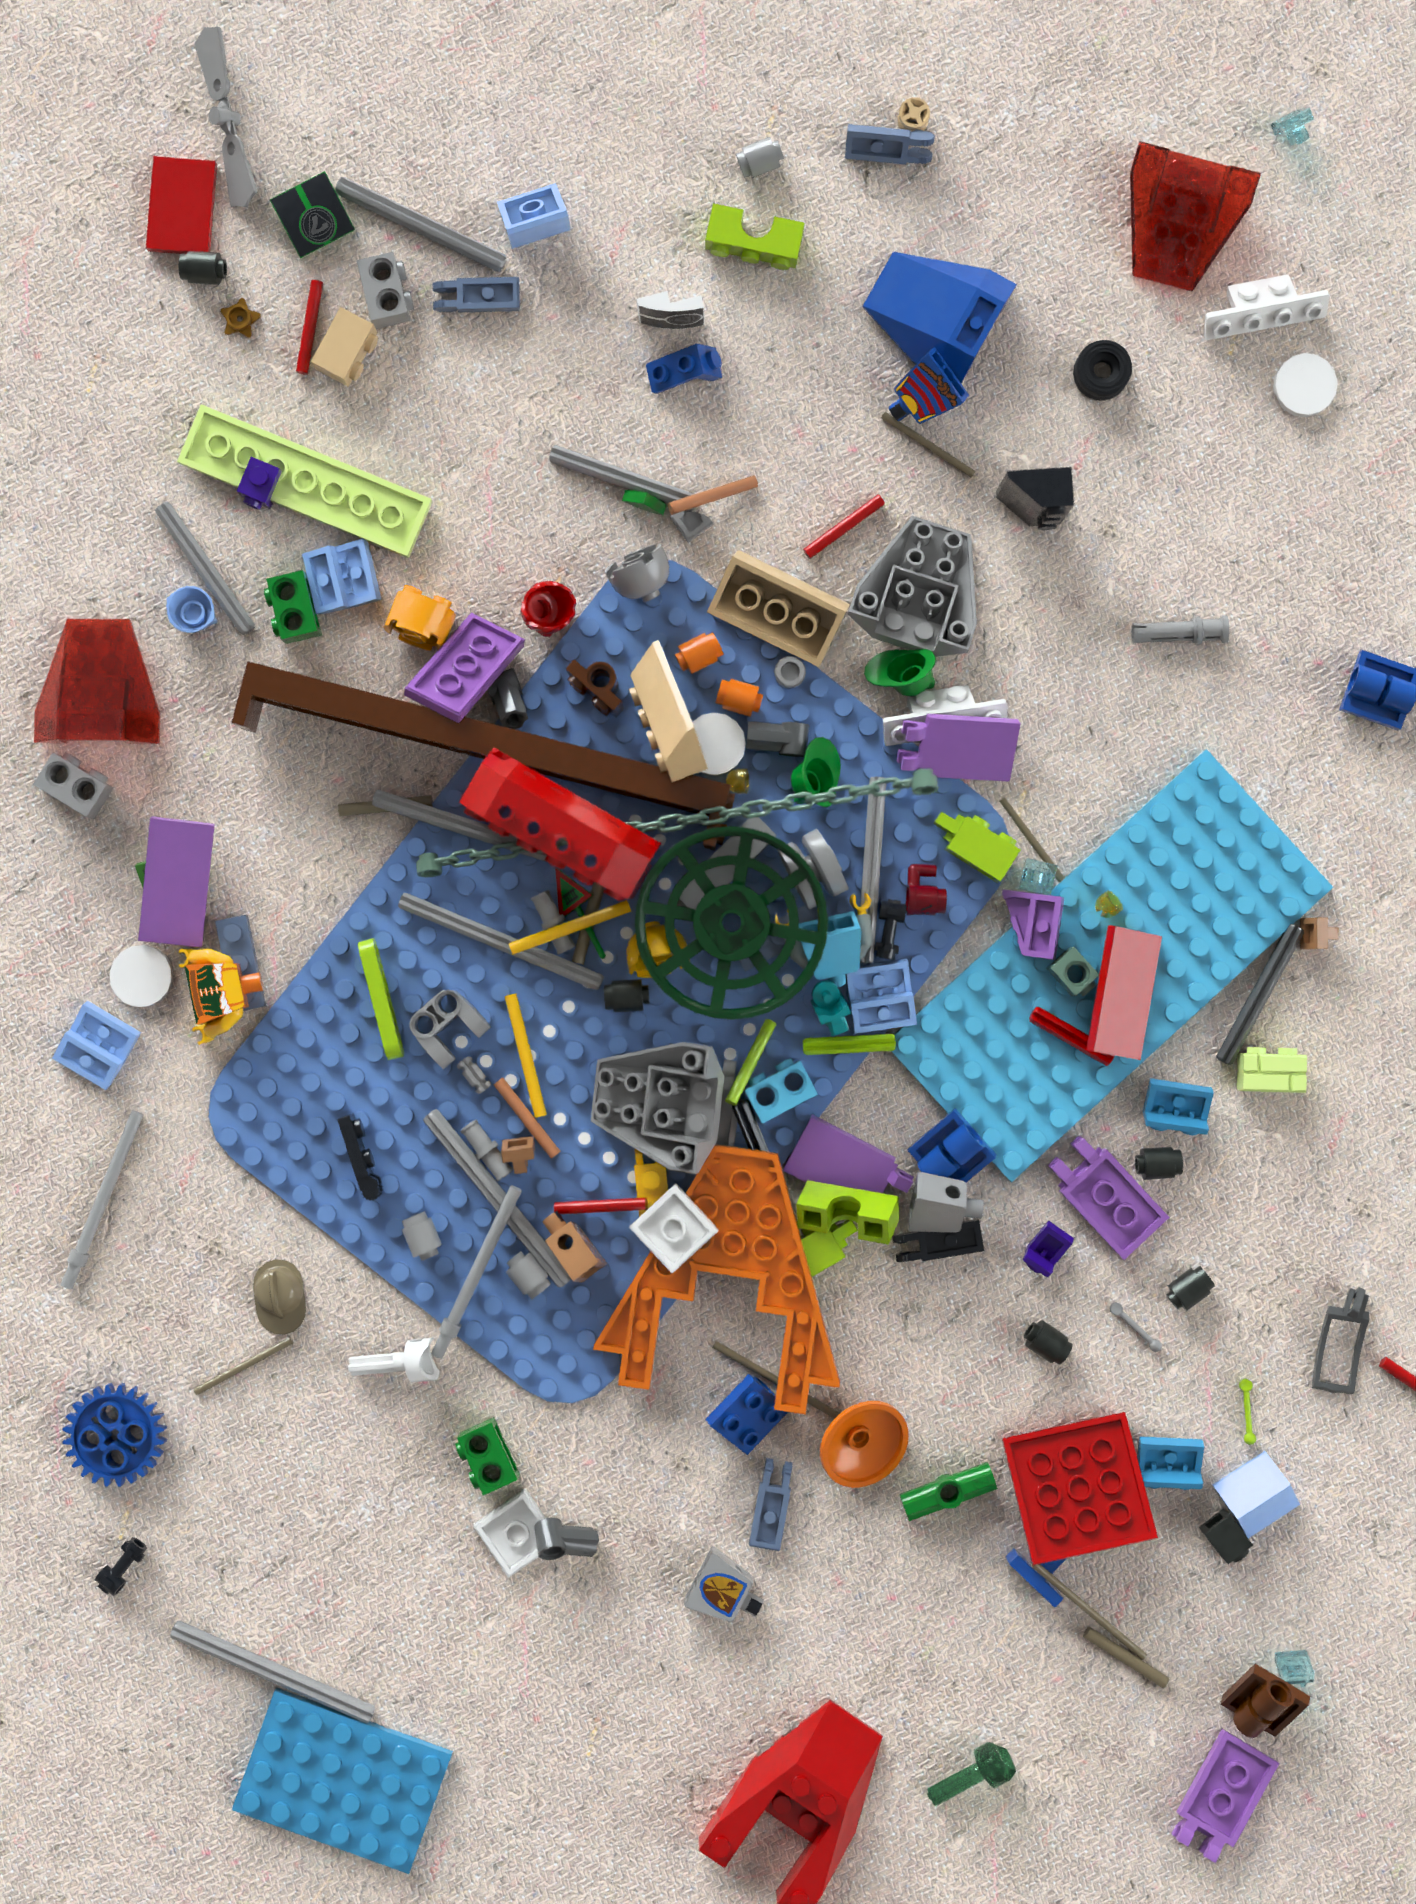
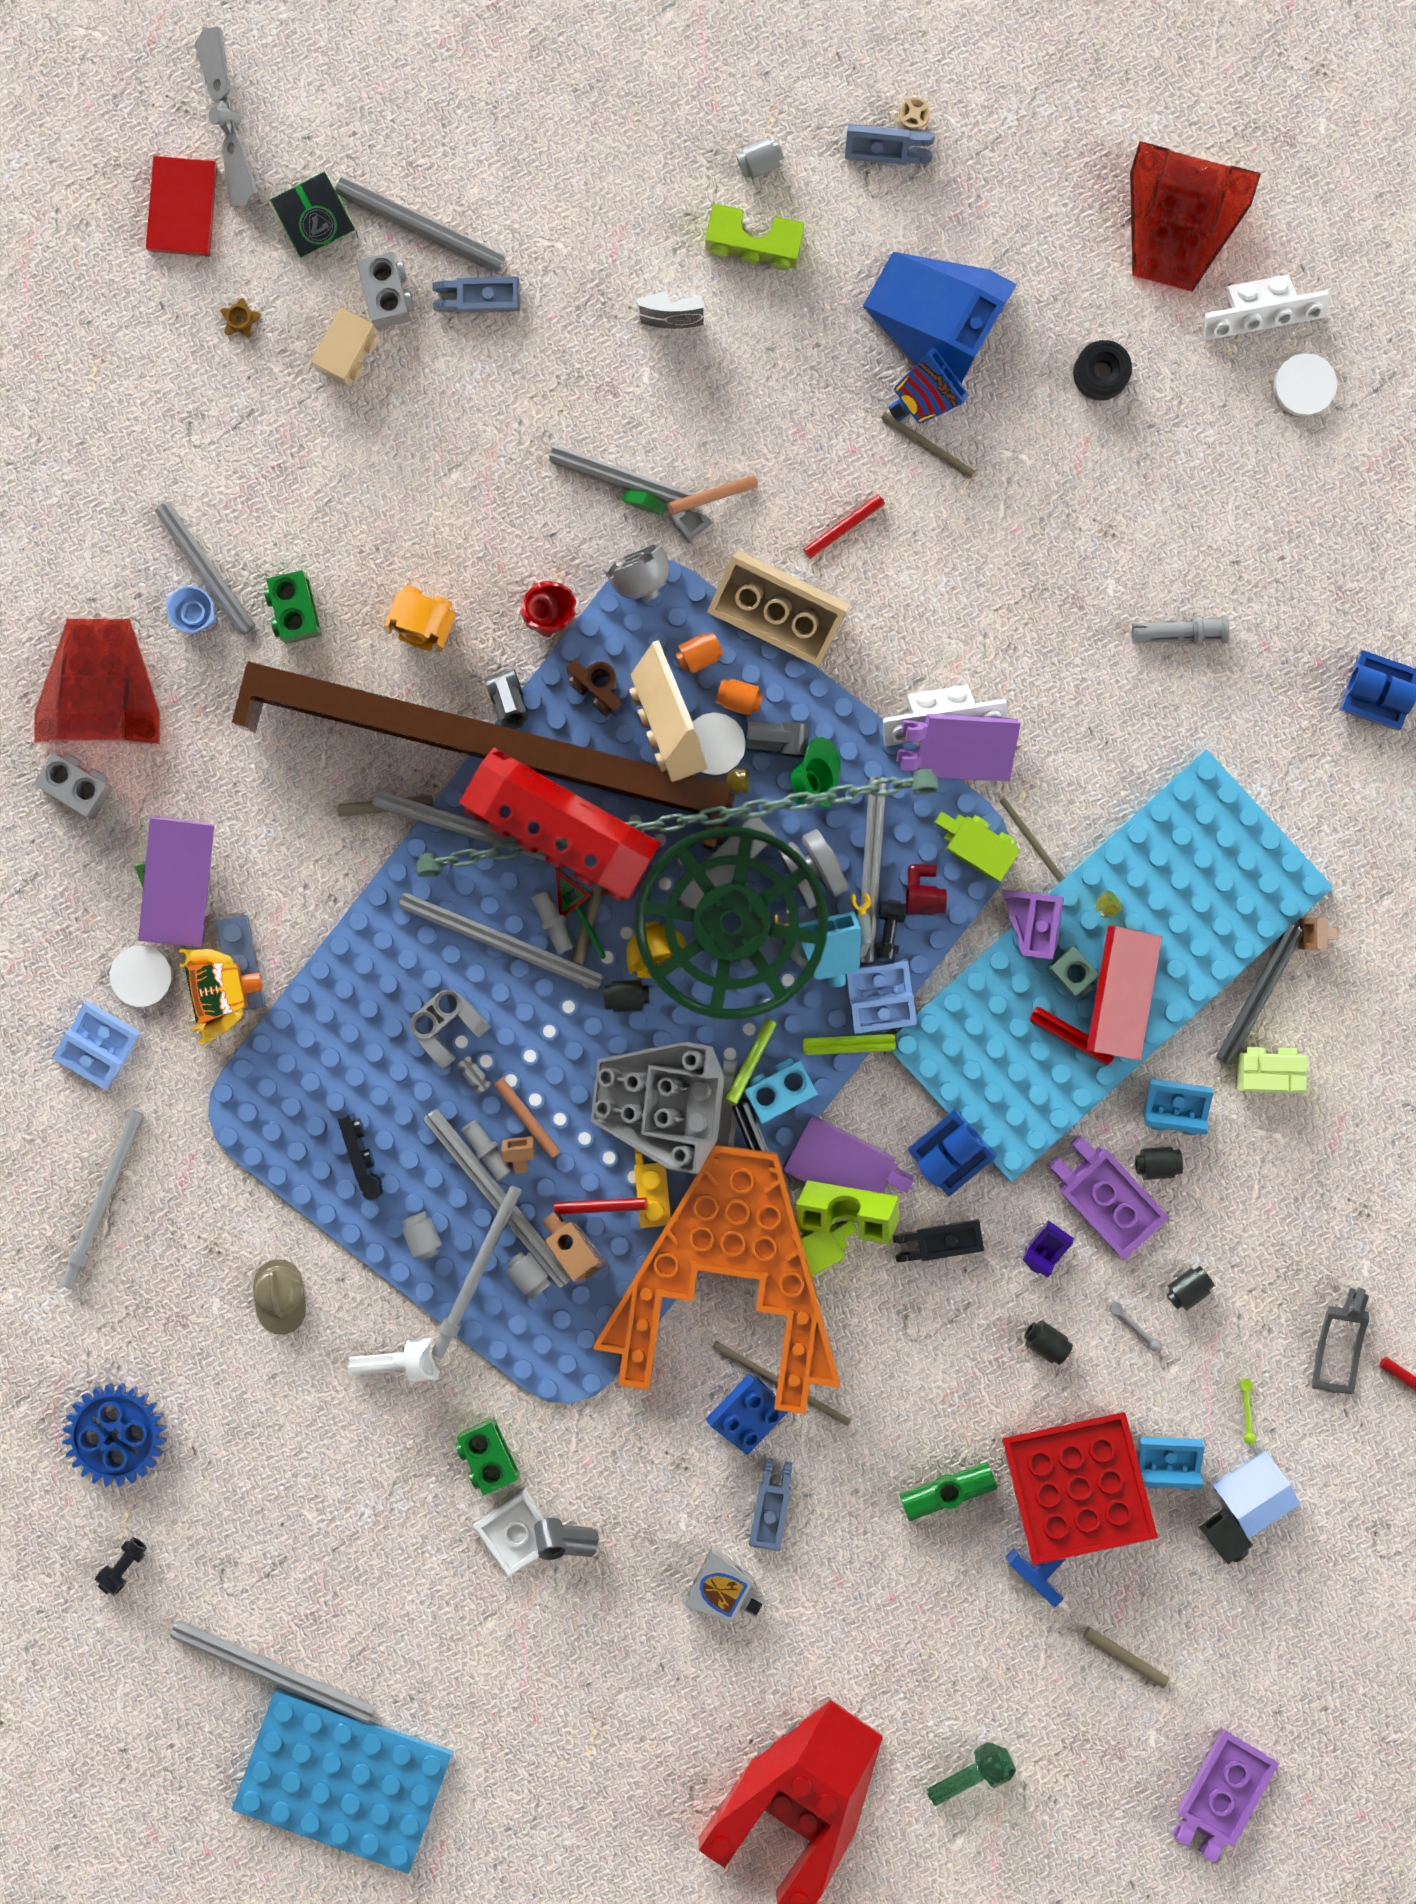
yellowish green plate [177,404,433,558] -> none
pearl dark grey brick [179,251,227,285] -> none
dark tan axle [194,1337,294,1395] -> none
dark purple bracket [237,457,282,510] -> none
red bar [296,280,323,375] -> none
light blue slope [302,538,382,615] -> none
lime beam [358,938,404,1060] -> none
medium lavender tile [404,612,525,723] -> none
light blue slope [497,183,571,249] -> none
yellow bar [504,993,547,1118] -> none
yellow bar [508,900,631,955] -> none
white tile [629,1183,719,1273] -> none
blue bracket [646,343,723,394] -> none
light grey tile [774,656,806,689] -> none
teal hips [810,980,851,1036] -> none
orange dish [820,1401,909,1488] -> none
light grey wedge [848,516,977,657] -> none
green piece [864,649,936,696] -> none
light grey torso [909,1172,984,1232] -> none
black slope [996,467,1074,530] -> none
clear light blue tile [1018,858,1058,895] -> none
dark tan axle [1031,1564,1147,1660] -> none
reddish brown plate [1220,1663,1310,1738] -> none
clear light blue tile [1270,108,1314,145] -> none
clear light blue tile [1275,1650,1315,1687] -> none

